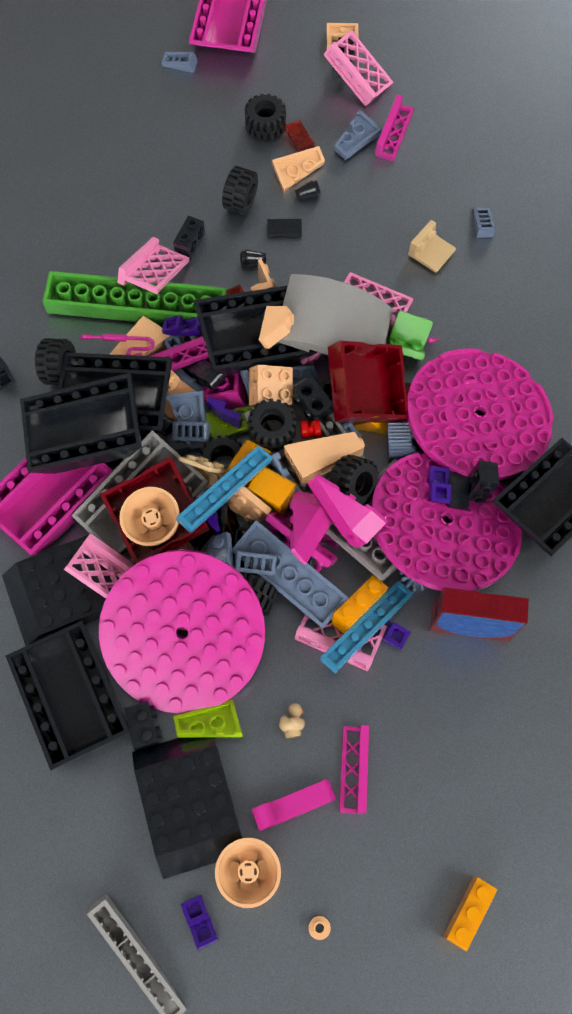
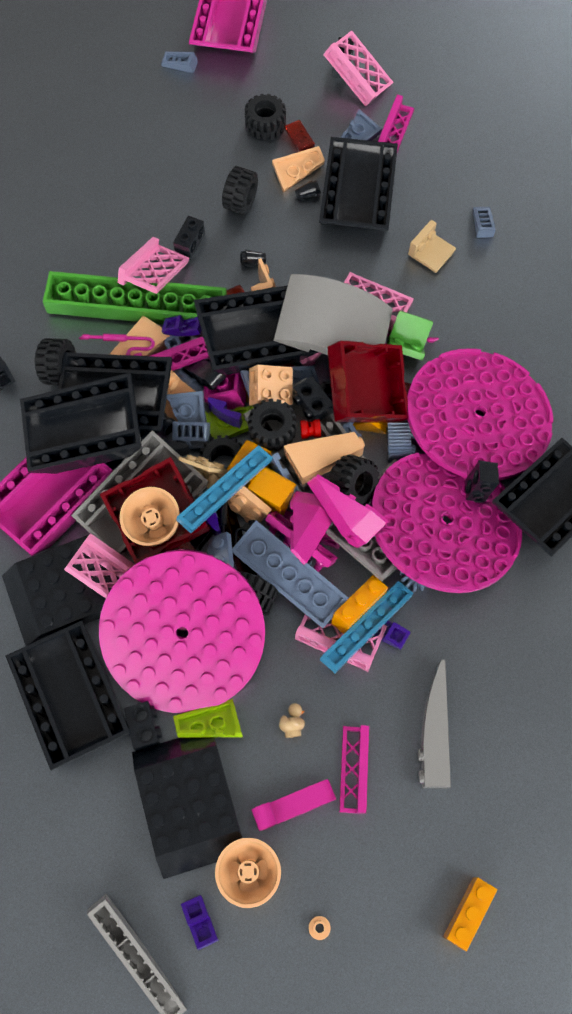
sand blue slope [234,551,277,576] -> none
light nougat slope [259,306,294,349] -> none
black tile [267,219,302,237] -> none
light nougat plate [326,23,359,51] -> none
dark purple slope [428,466,451,504] -> none
dark red tile [430,587,529,642] -> none
black tile [448,471,469,510] -> none
none -> black slope [319,137,398,230]
none -> light grey slope [418,660,451,789]

